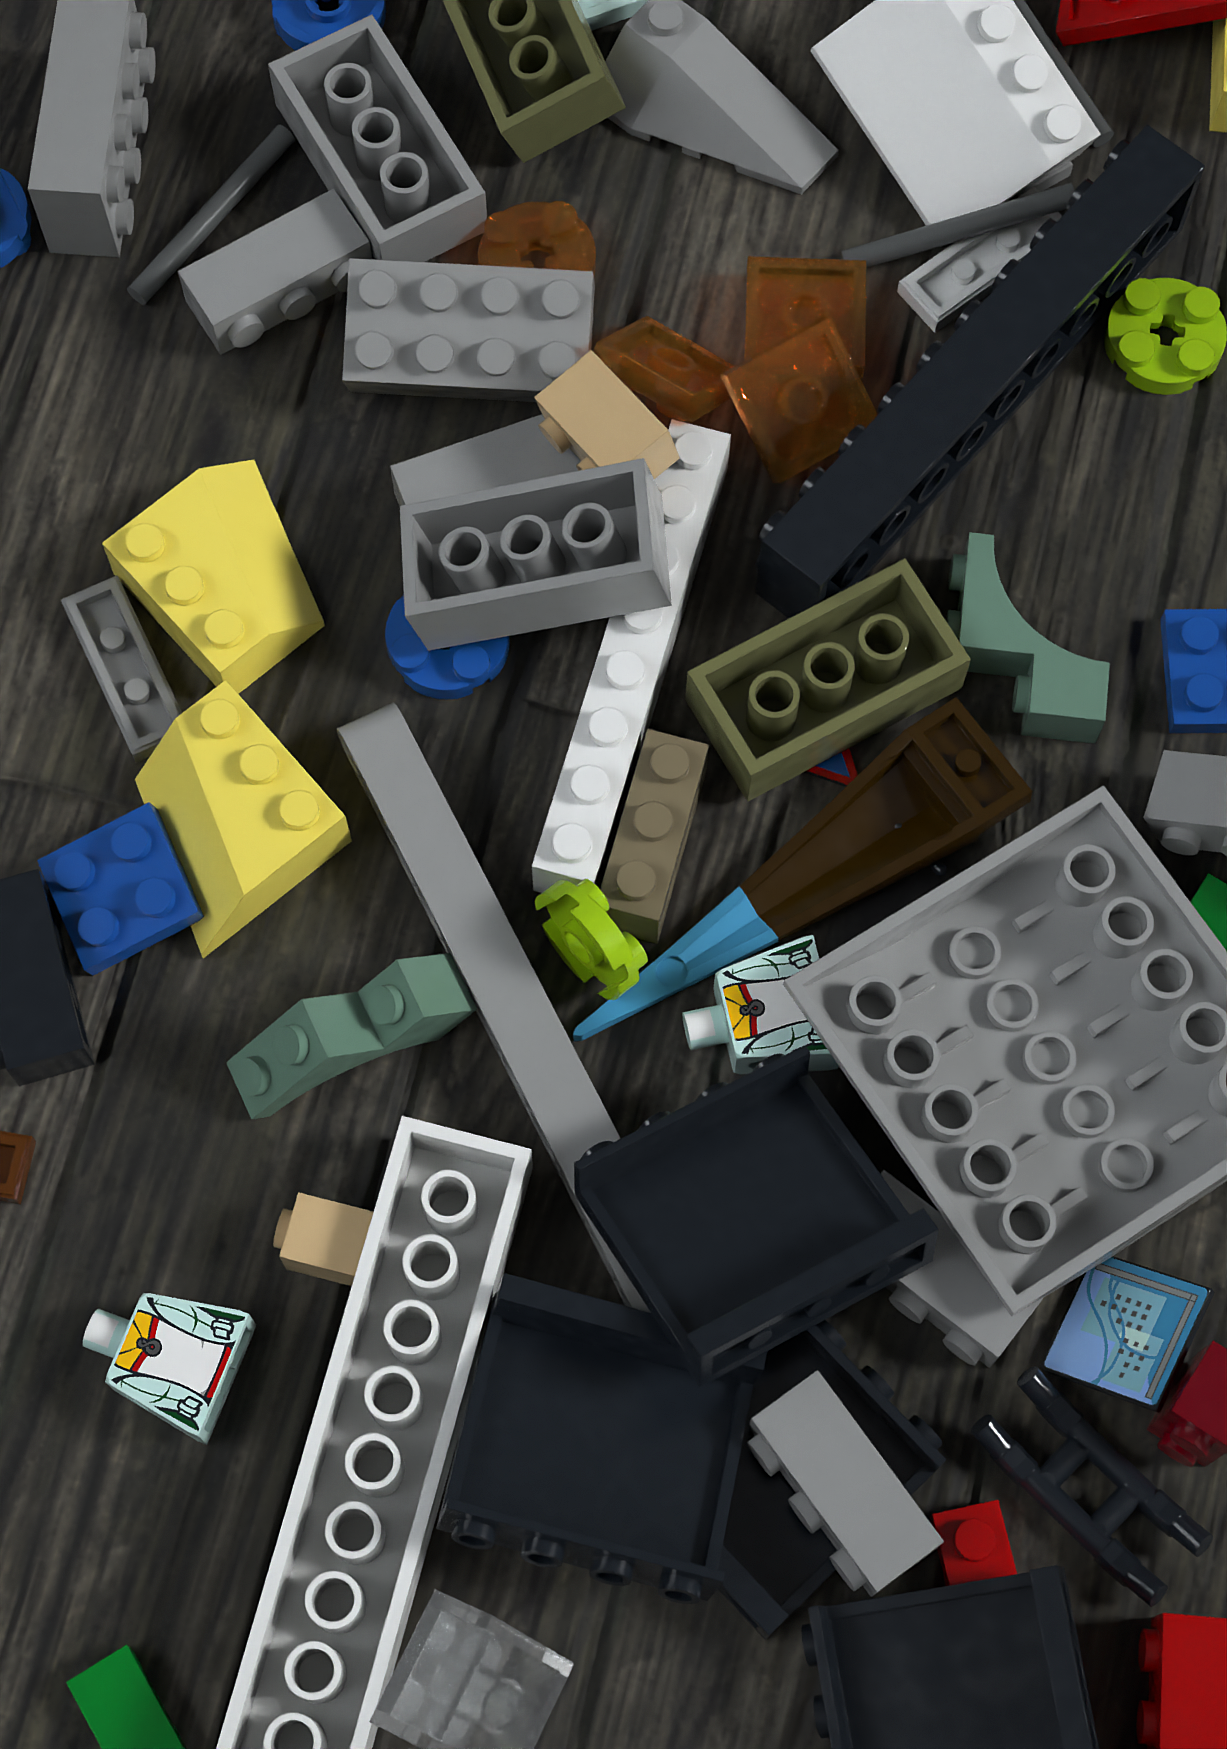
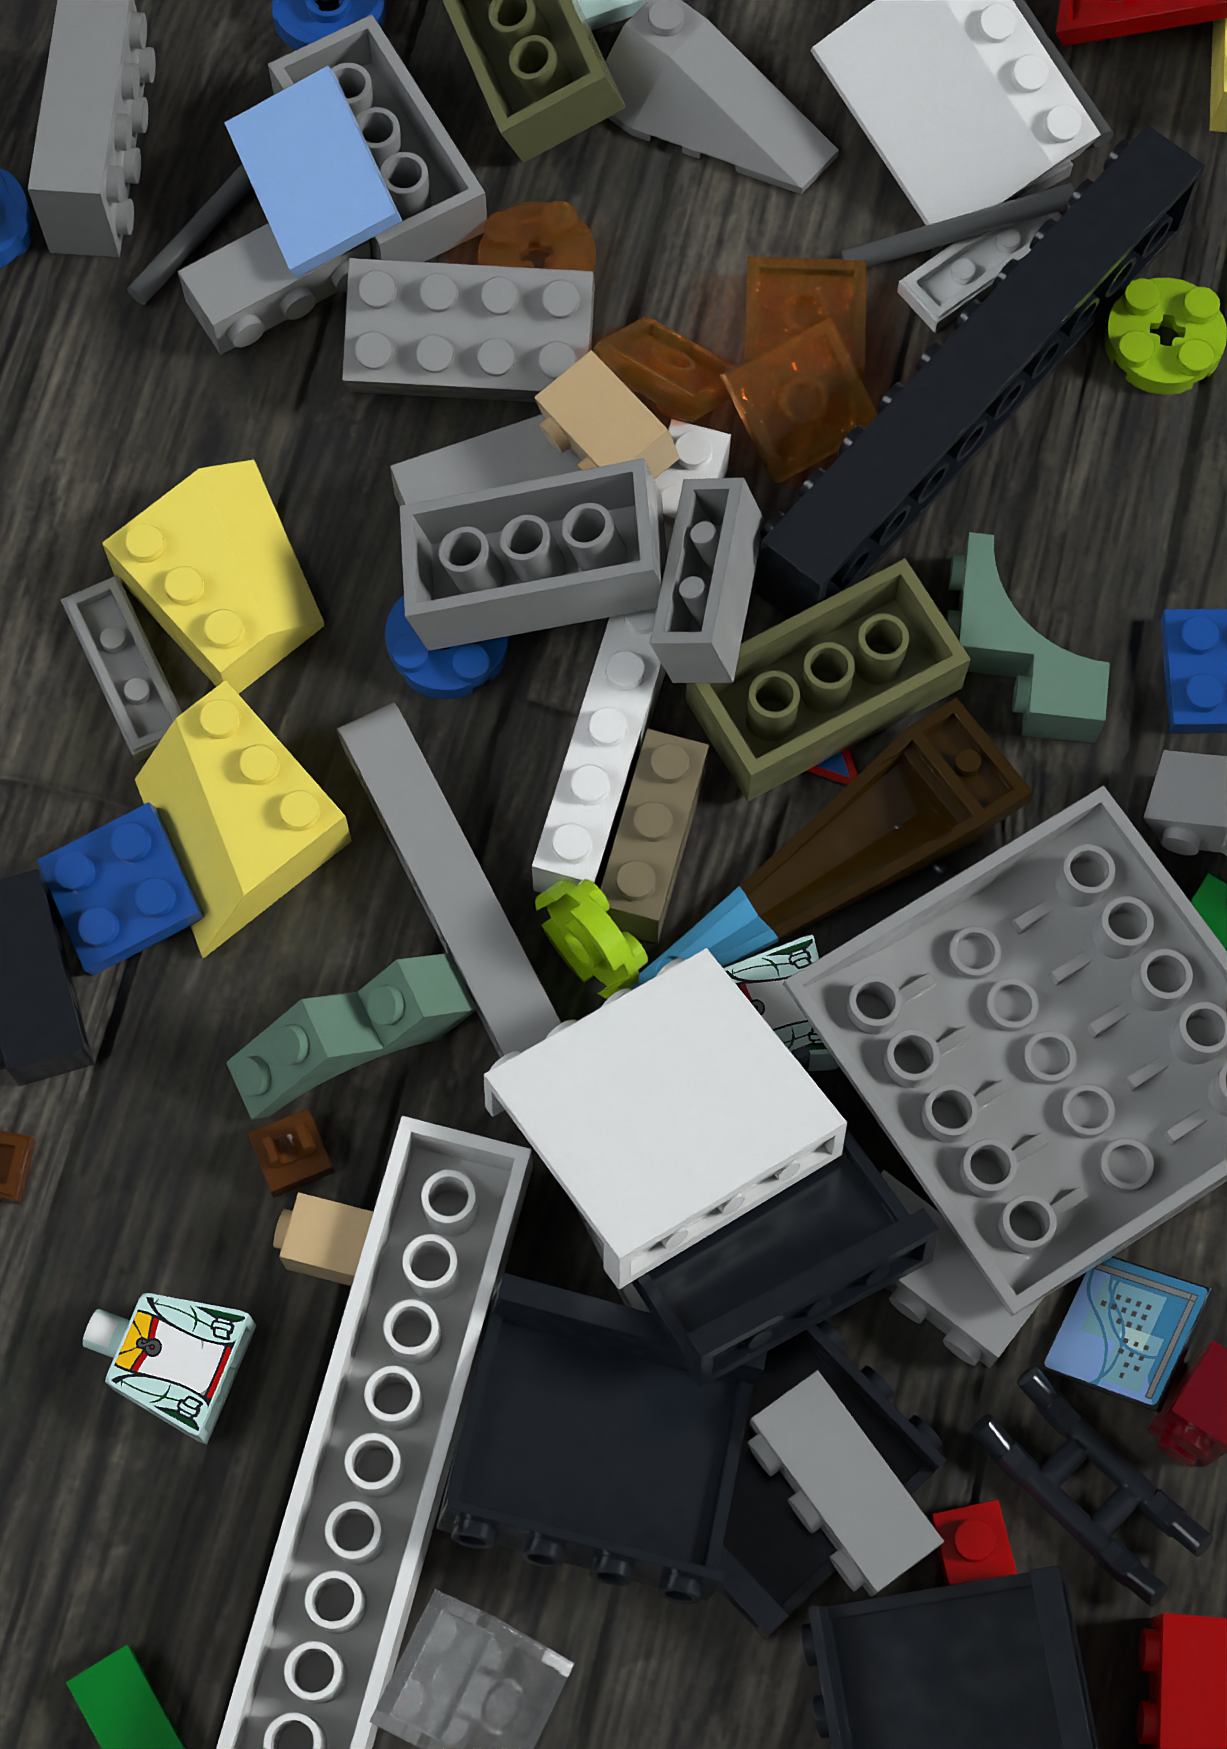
none -> light blue tile [224,65,402,278]
none -> reddish brown tile [247,1108,335,1198]
none -> white panel [484,948,847,1289]
none -> light grey brick [650,478,764,683]

